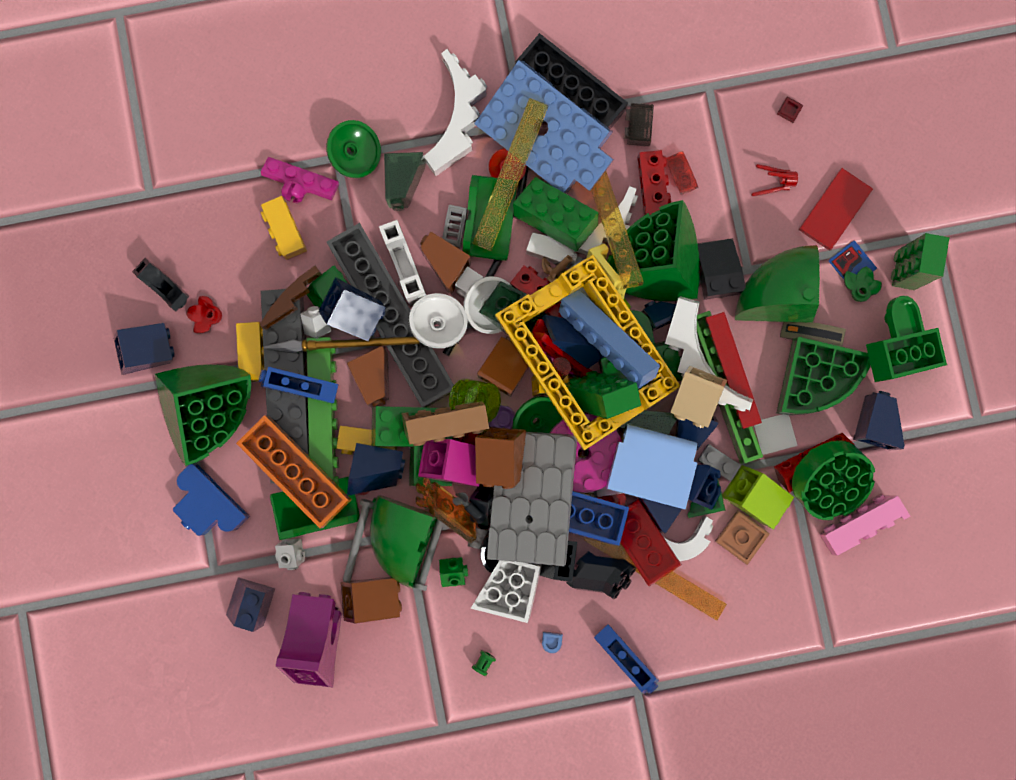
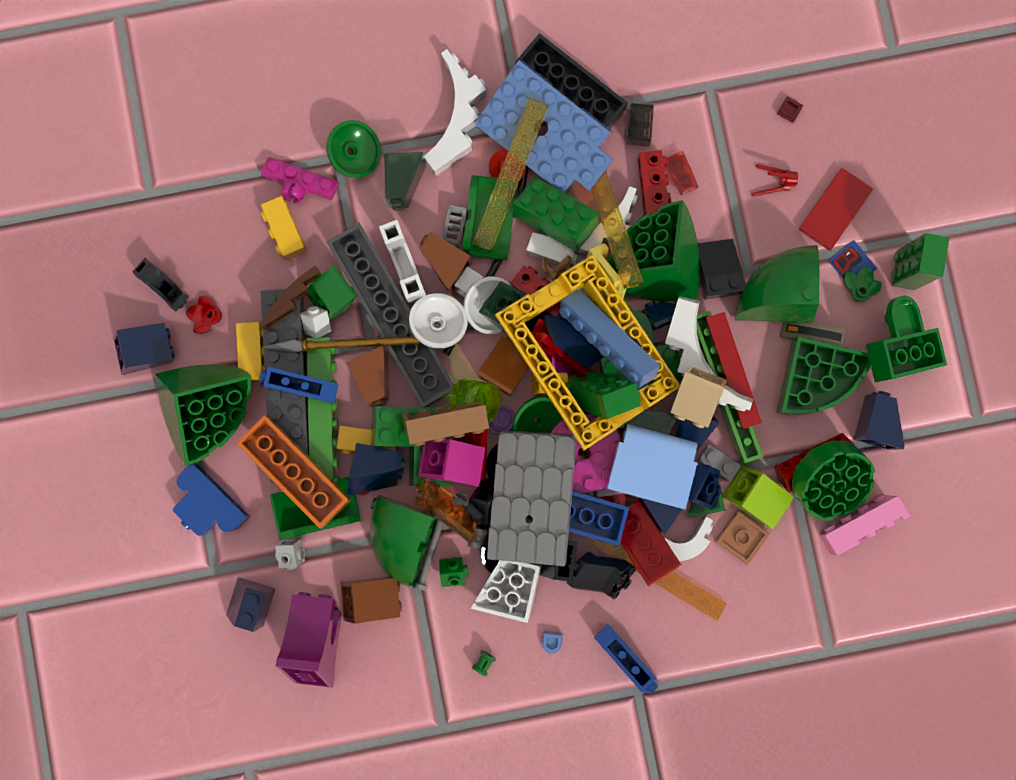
slope [318,277,386,341] -> none
light grey bar [343,499,374,582] -> none
dark orange slope [475,427,526,489] -> none
clear red brick [551,357,571,380] -> none
white sticker [754,414,797,455] -> none

